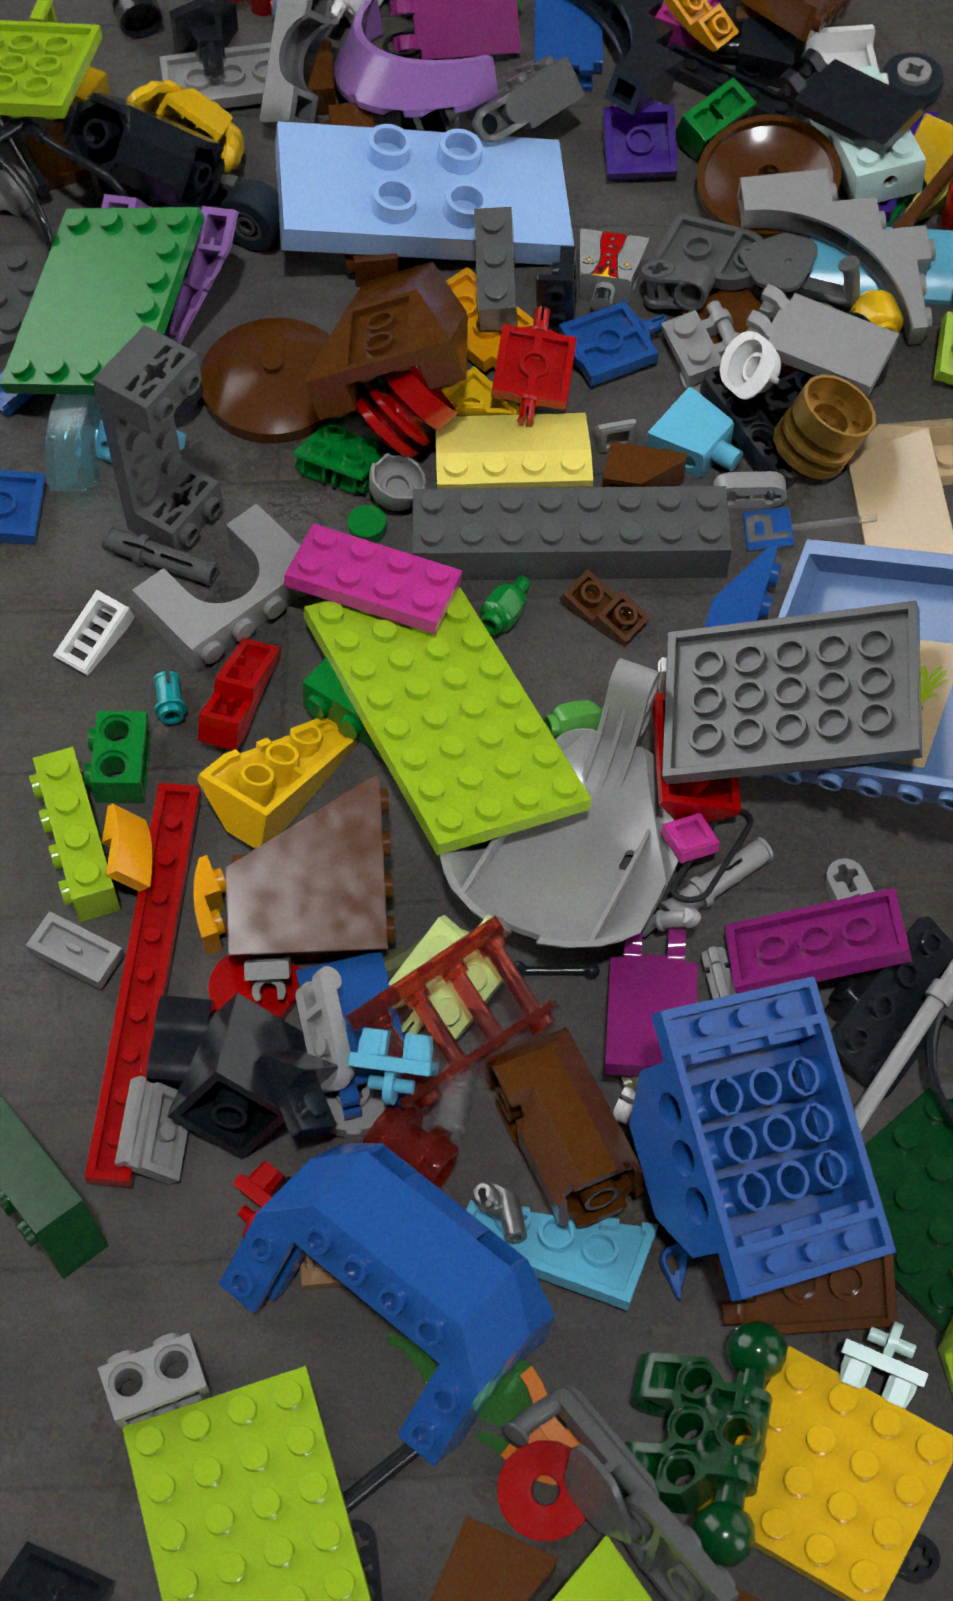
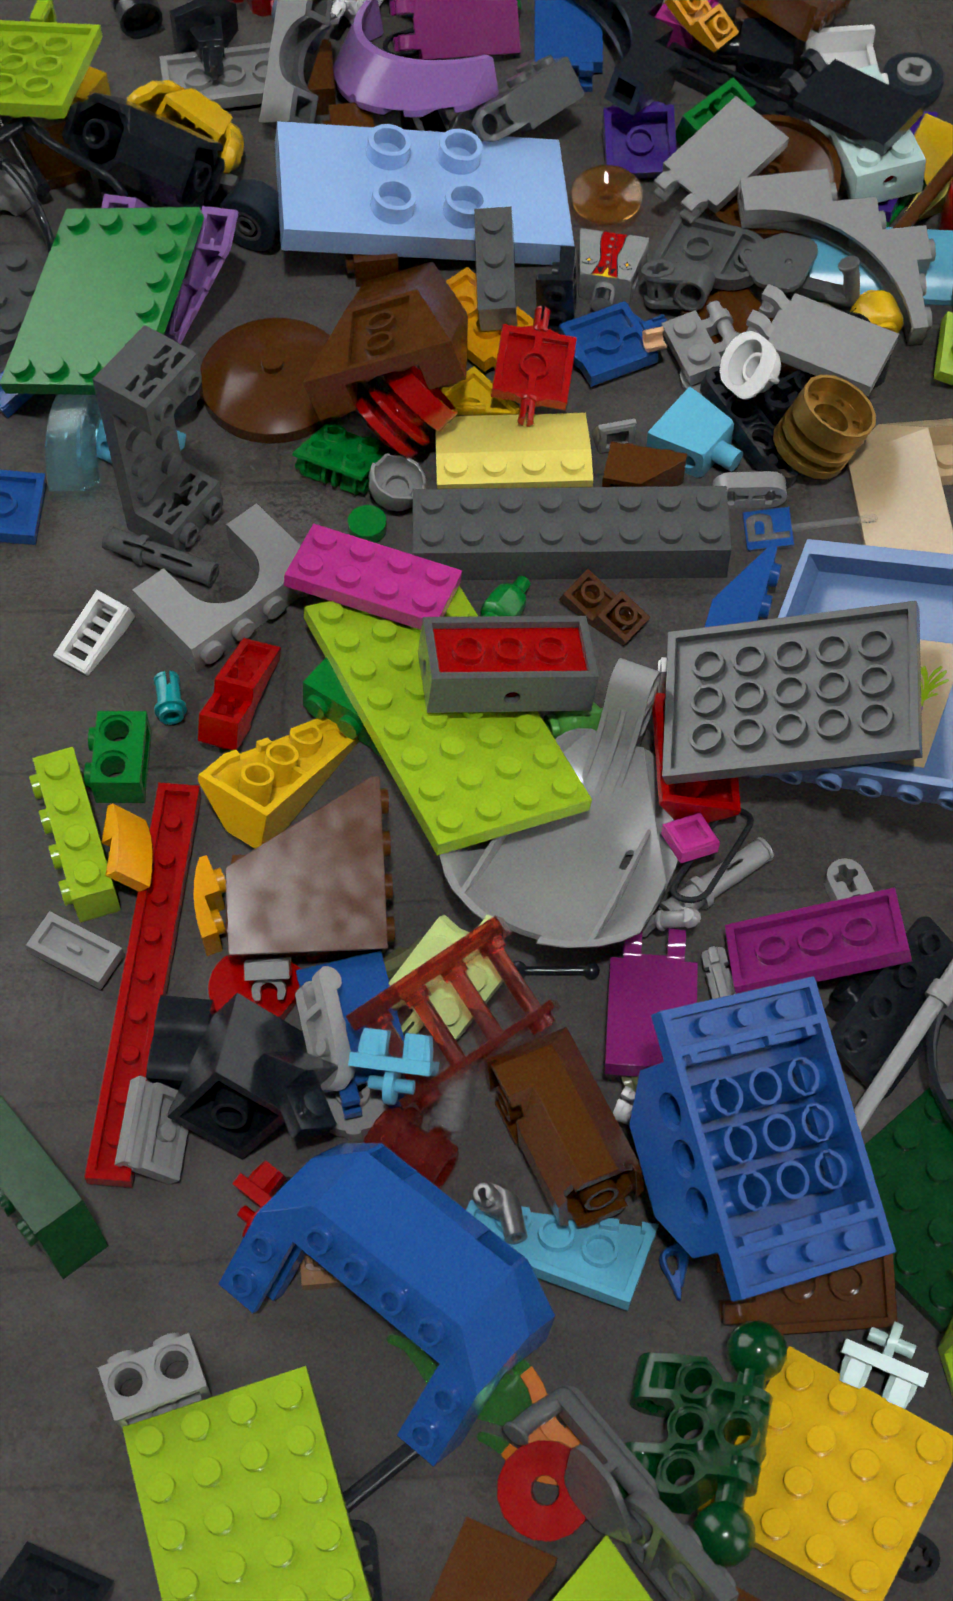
none -> dark grey brick [418,616,599,713]
none -> clear orange dish [571,165,643,225]
none -> light nougat hand [642,326,667,353]
none -> light grey tile [653,96,789,224]

